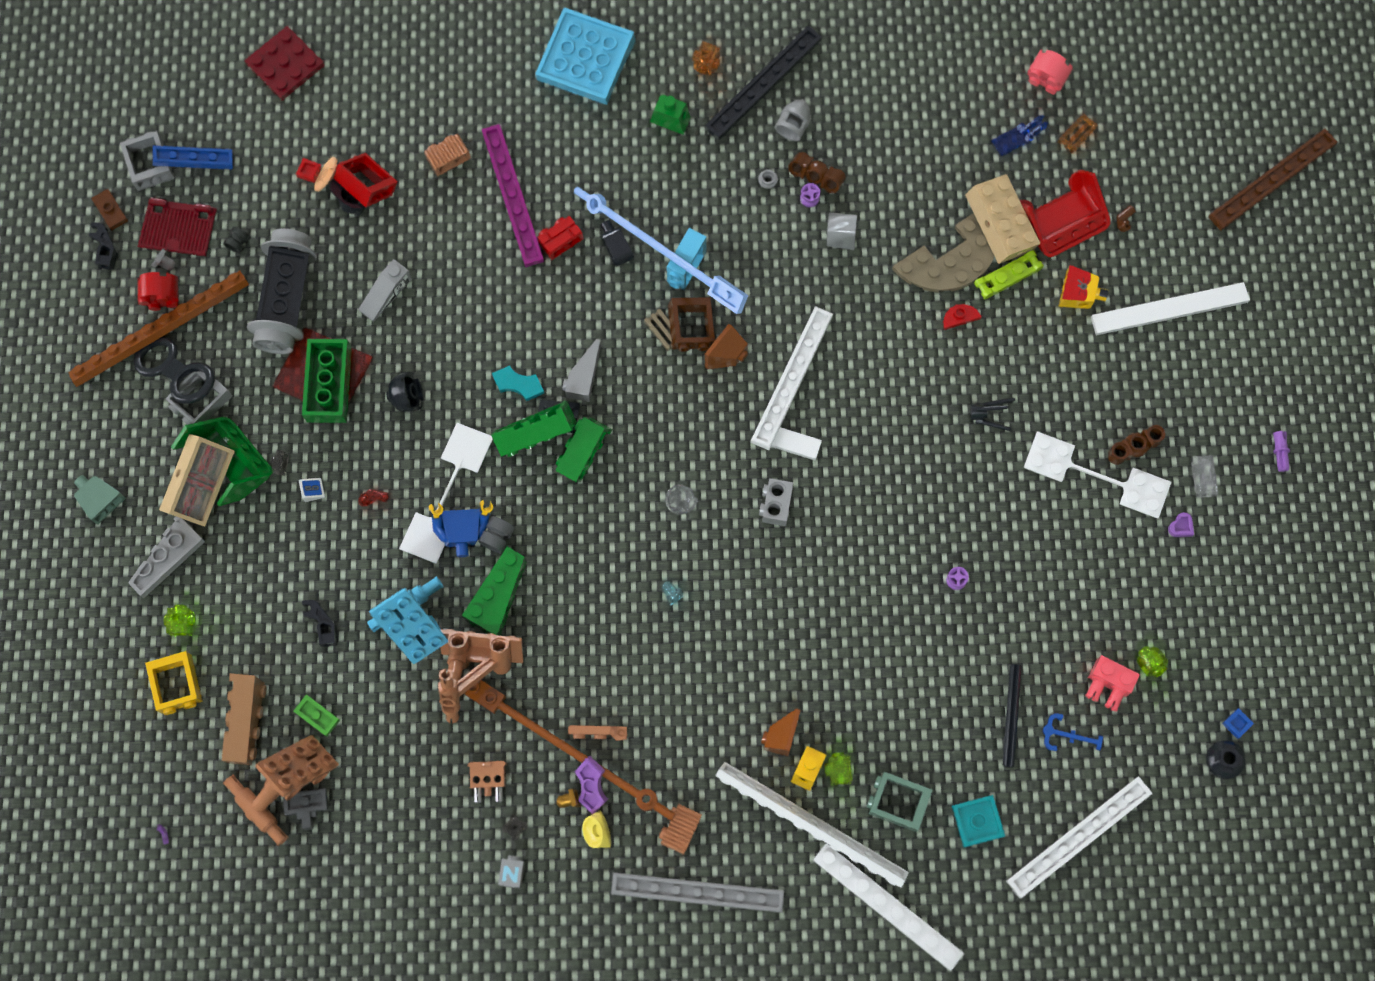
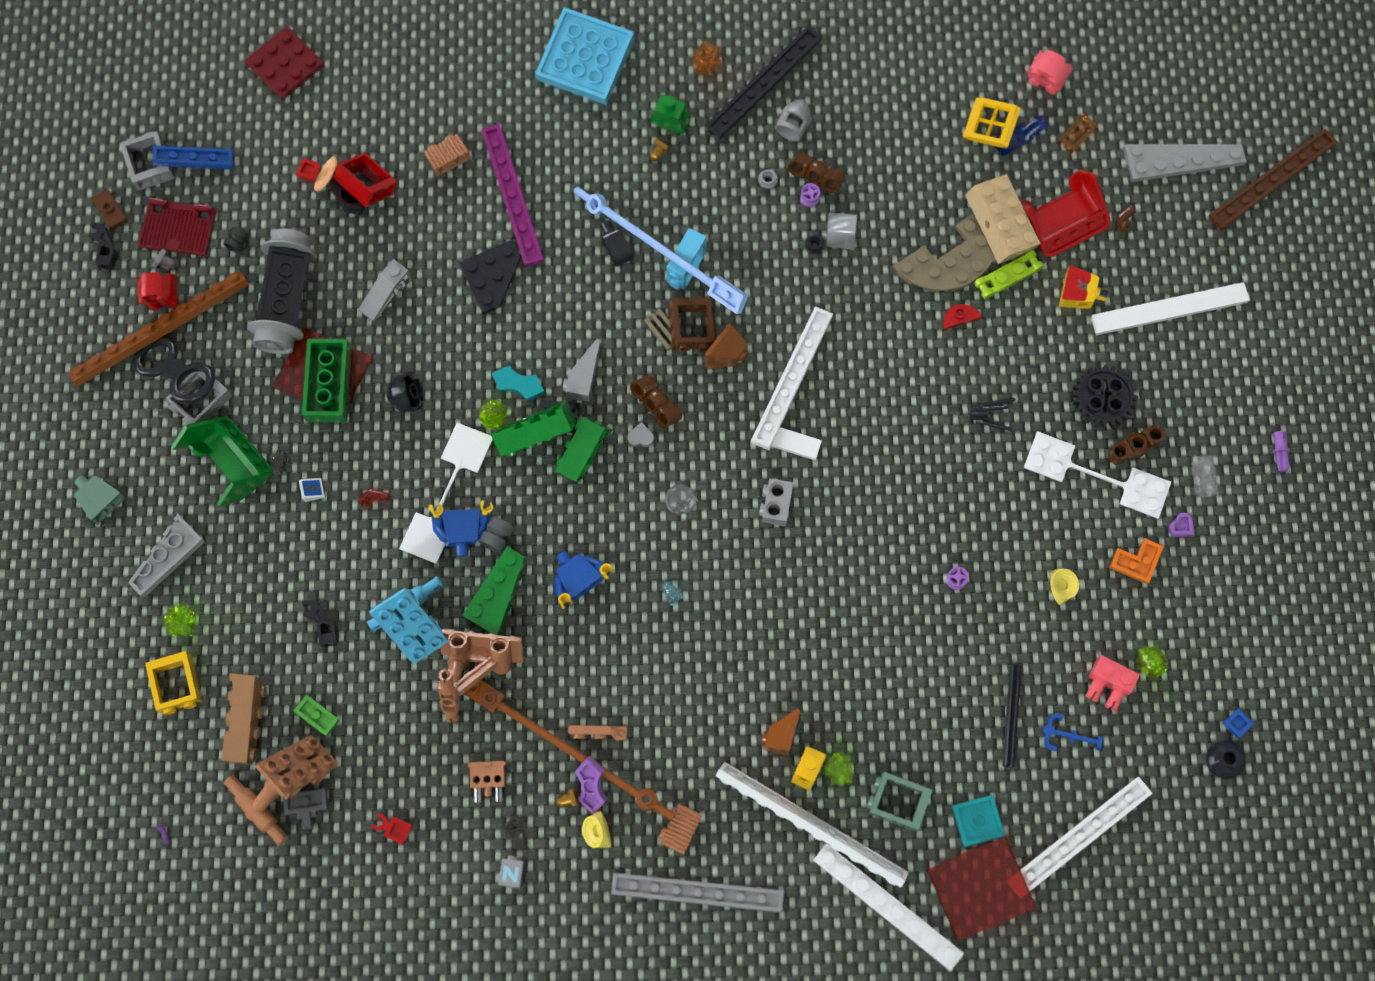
brick [159,434,235,527] -> none
red brick [537,216,584,260] -> none
none -> red plate [372,814,413,845]
none -> black plate [459,239,521,315]
none -> clear neon green head [479,399,507,429]
none -> blue torso [554,551,615,609]
none -> light grey tile [628,422,654,447]
none -> reddish brown piece [630,375,682,428]
none -> pearl gold piece [650,139,671,162]
none -> black plate [805,235,825,254]
none -> clear red piece [927,837,1037,941]
none -> yellow piece [963,97,1021,148]
none -> light yellow piece [1050,568,1079,605]
none -> black gear [1071,364,1138,429]
none -> orange plate [1109,538,1164,584]
none -> light grey wing [1123,144,1247,182]

